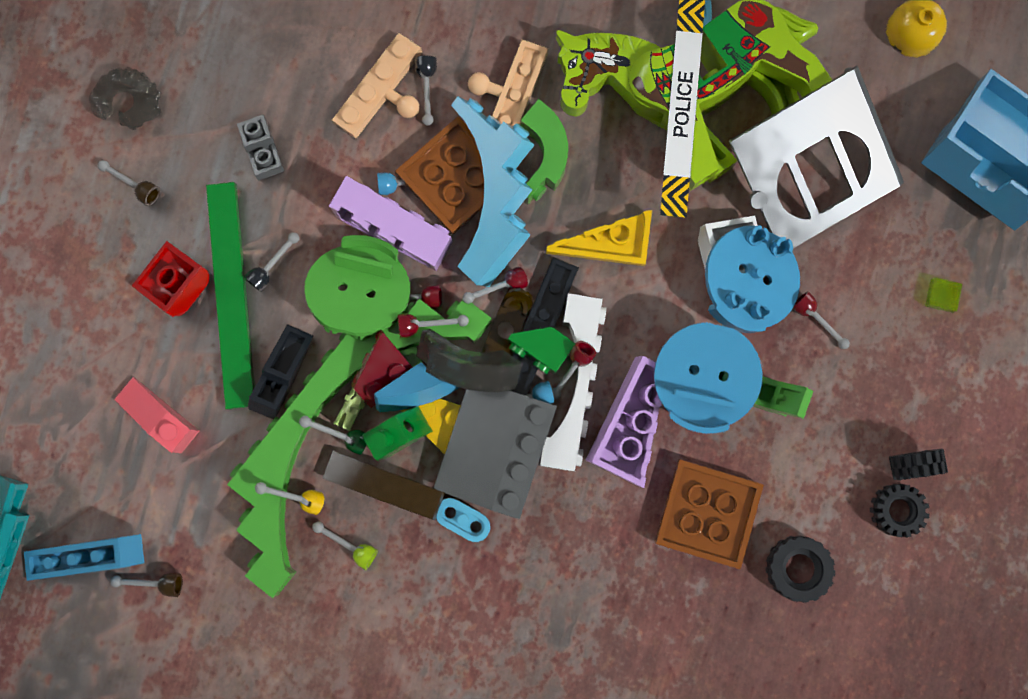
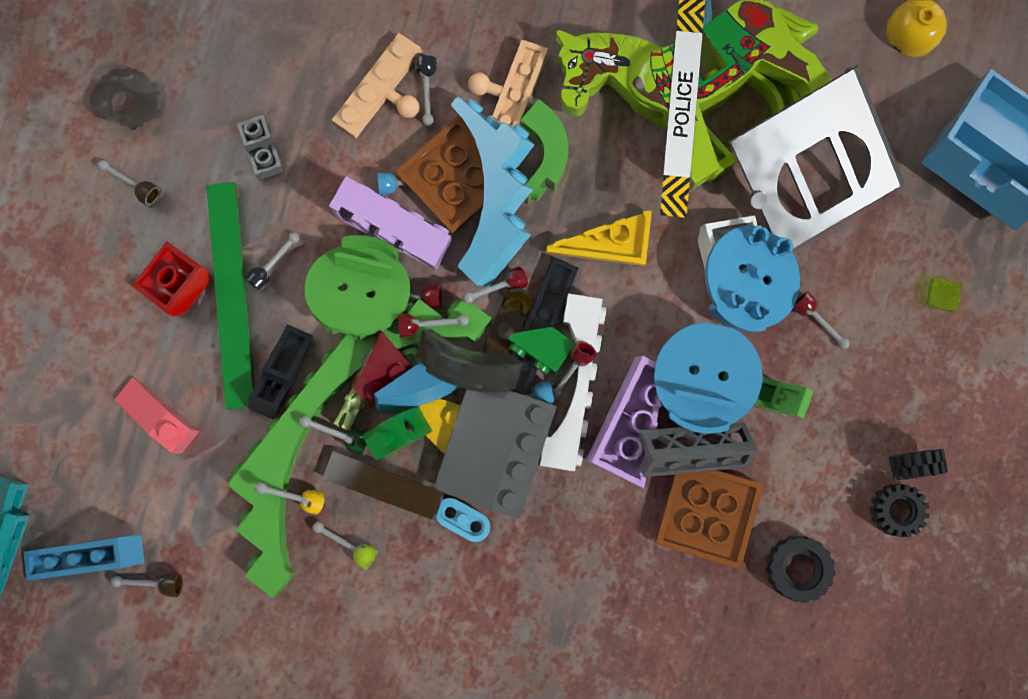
none -> dark grey fence [639,423,758,477]

